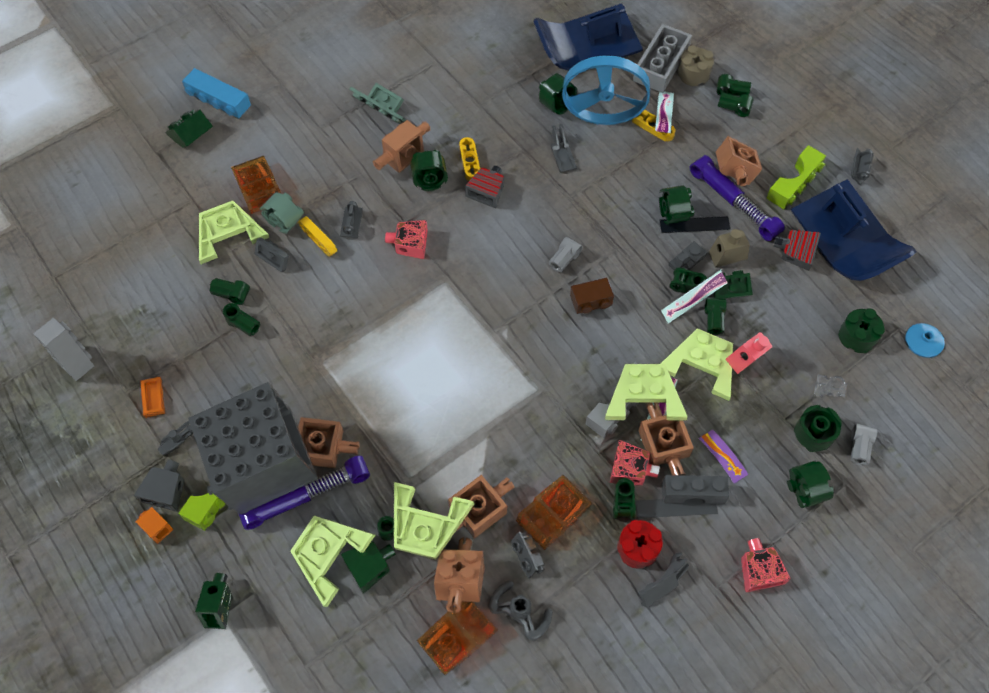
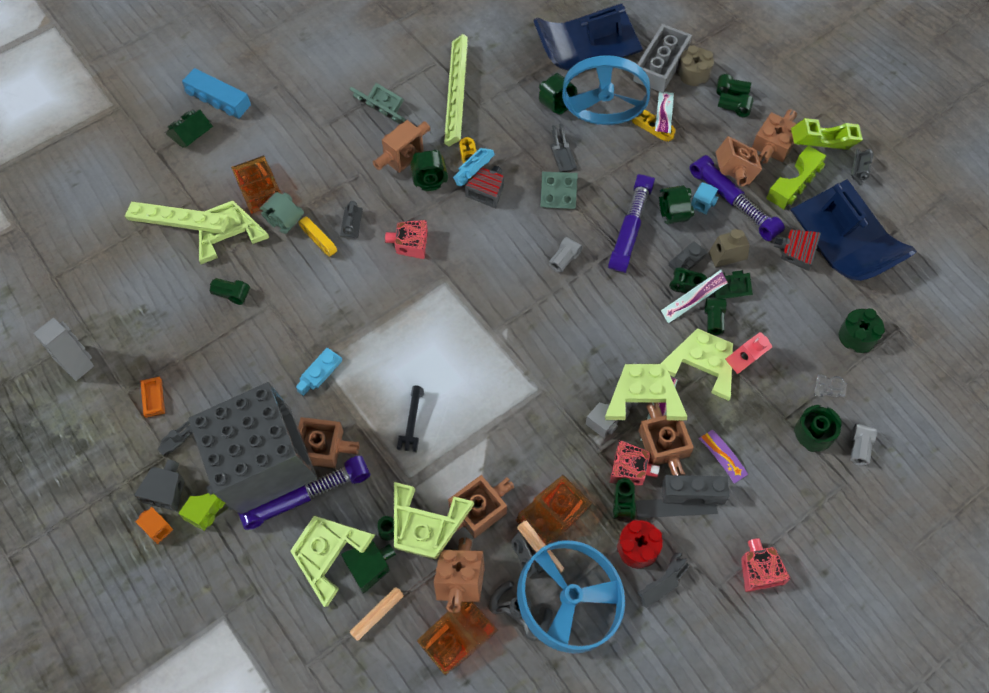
dark green torso [195,573,232,629] -> none
dark green piece [223,303,261,337] -> none
dark grey hinge [254,237,289,272] -> none
reddish brown brick [570,277,614,314] -> none
black sticker [660,216,731,233] -> none
dark green brick [787,460,834,508] -> none
dark azure dish [905,323,945,358] -> none
none -> yellowish green plate [125,202,229,234]
none -> medium azure hinge [296,348,342,396]
none -> light nougat axle [350,587,403,641]
none -> black hinge [397,385,424,452]
none -> yellowish green plate [444,34,468,147]
none -> medium azure hinge [453,148,495,186]
none -> light nougat axle [517,520,564,574]
none -> dark azure piece [517,541,625,653]
none -> sand green bracket [540,172,578,209]
none -> dark purple piece [608,174,655,273]
none -> medium azure brick [691,182,719,214]
none -> nougat brick [752,109,797,164]
none -> lime arch [791,118,863,150]

